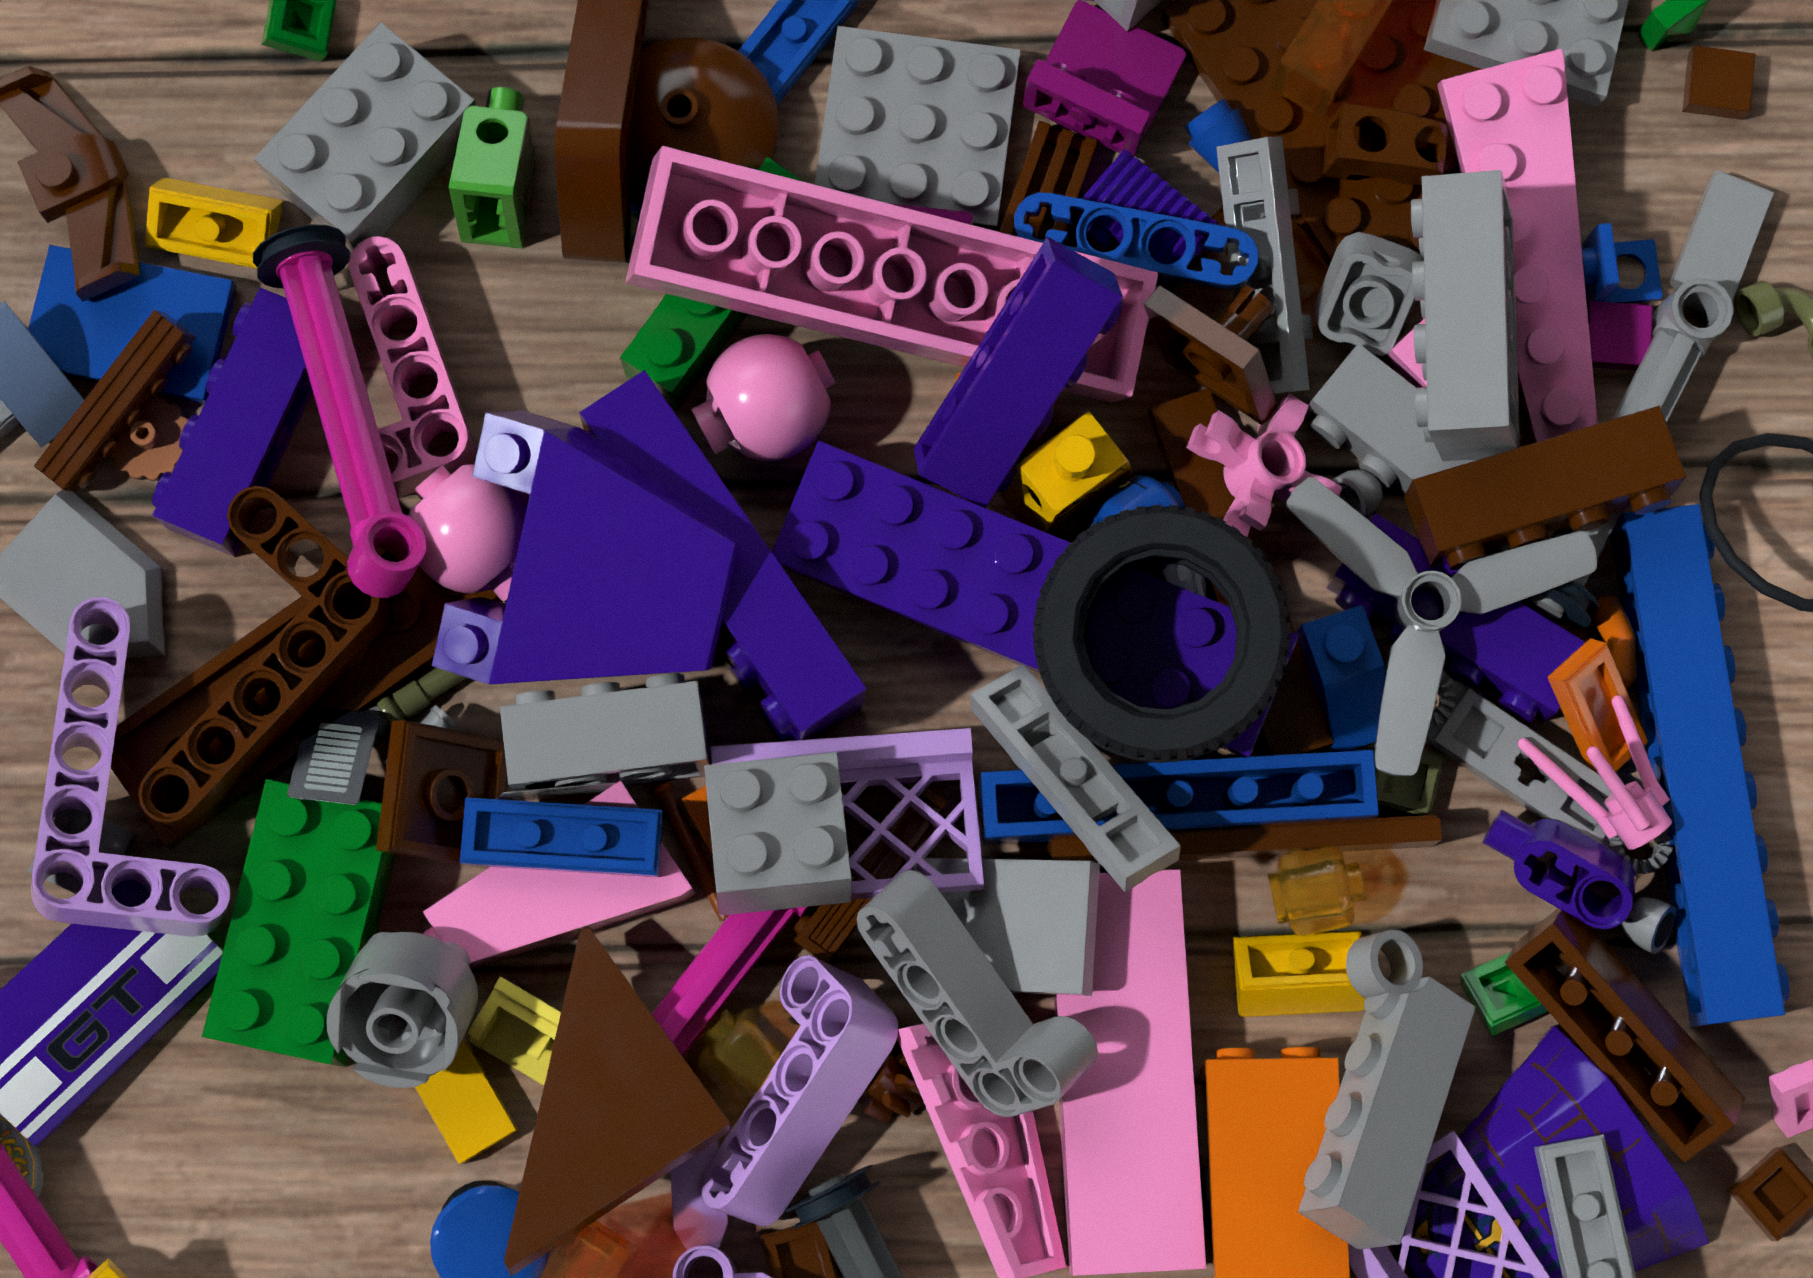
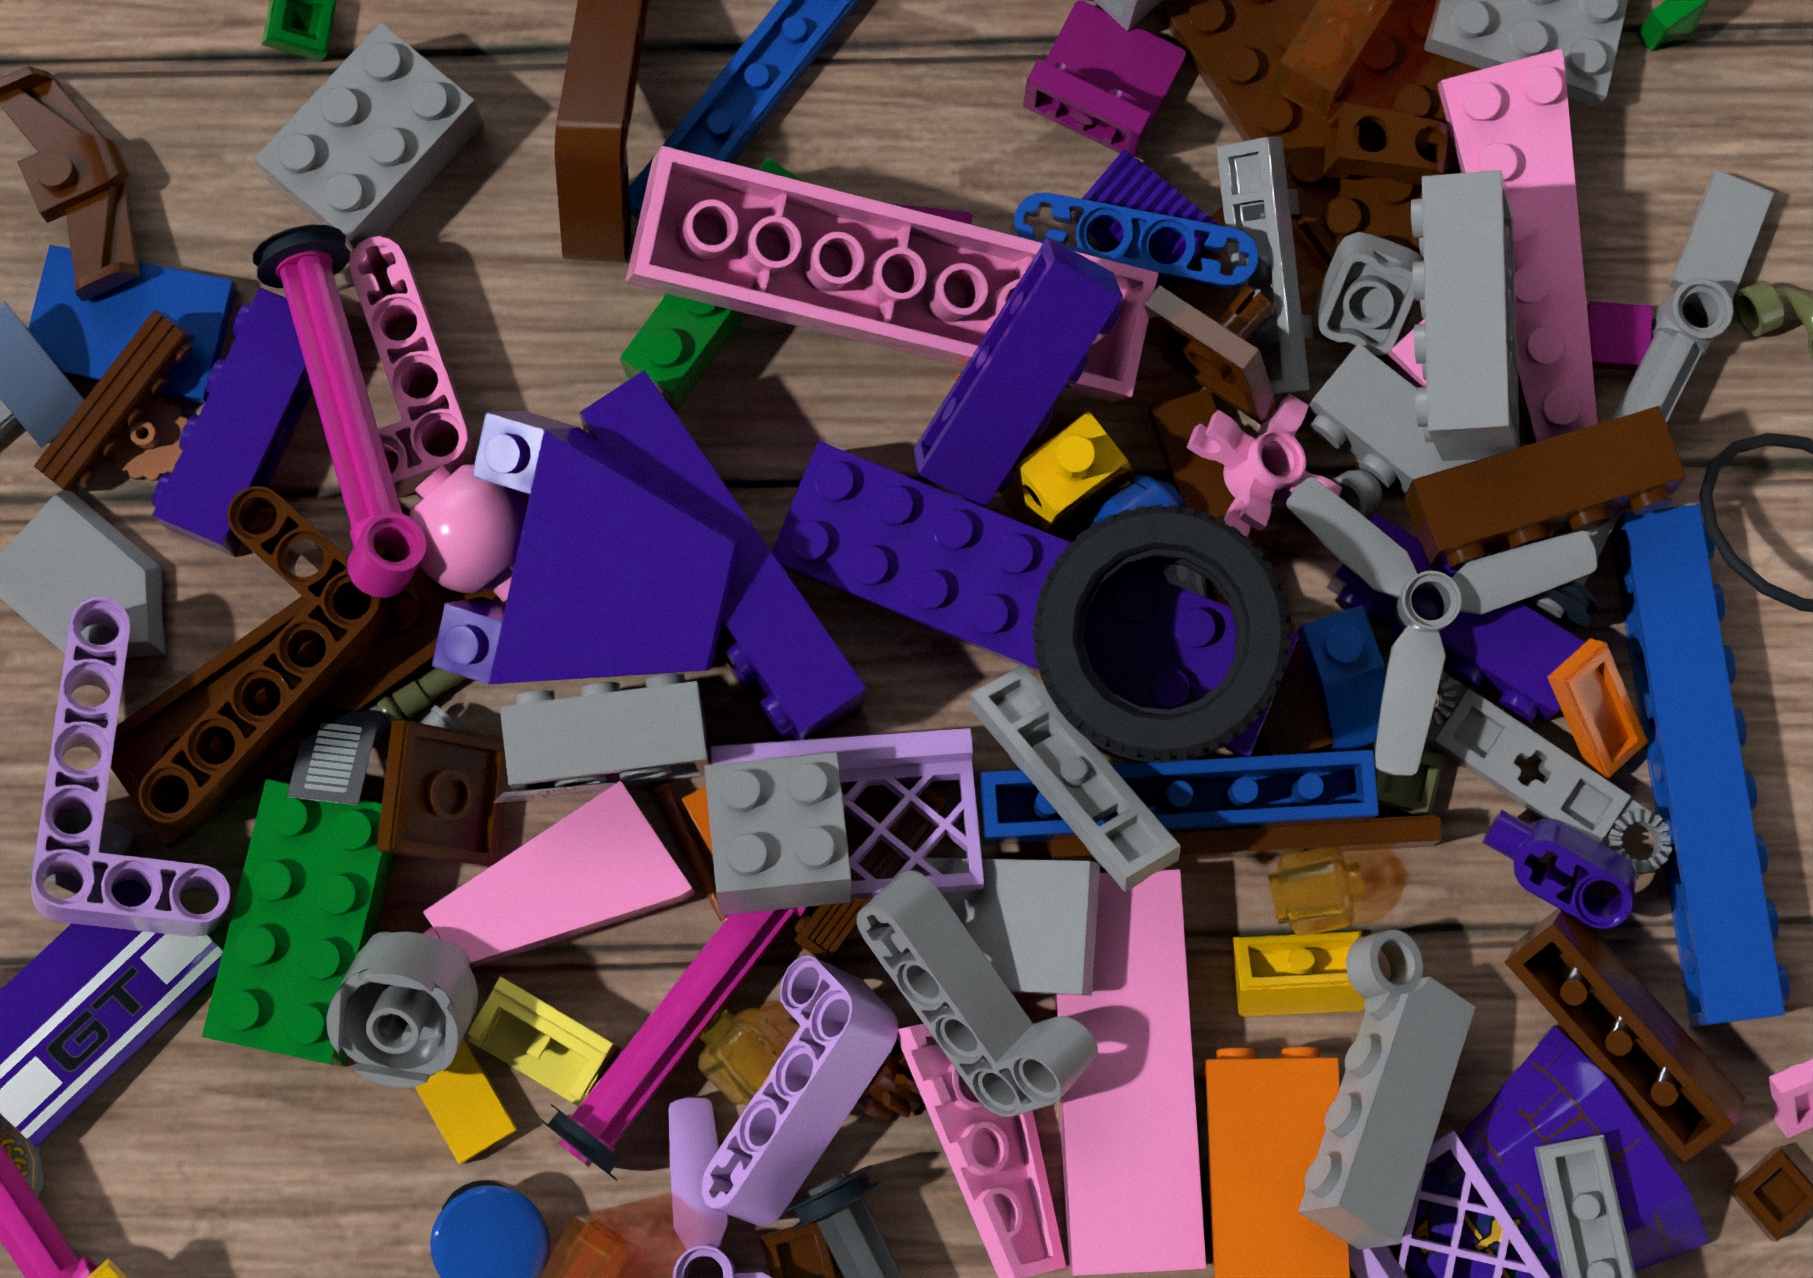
yellow slope [145,178,283,269] -> none
bright green torso [449,87,535,249] -> none
blue tile [460,797,664,877] -> none
reddish brown tile [504,926,731,1276] -> none
reddish brown dish [627,37,779,208] -> none
bright pink brick [691,334,836,462] -> none
light grey plate [815,26,1020,231] -> none
reddish brown tile [999,120,1098,239] -> none
blue cone [1184,98,1252,173] -> none
green tile [1460,952,1548,1037] -> none
bright pink plant [1517,695,1672,850] -> none
blue bracket [1581,223,1663,304] -> none
orange arm [1591,596,1638,690] -> none
light grey hinge [1621,897,1677,954] -> none
reddish brown tile [1682,45,1755,120] -> none

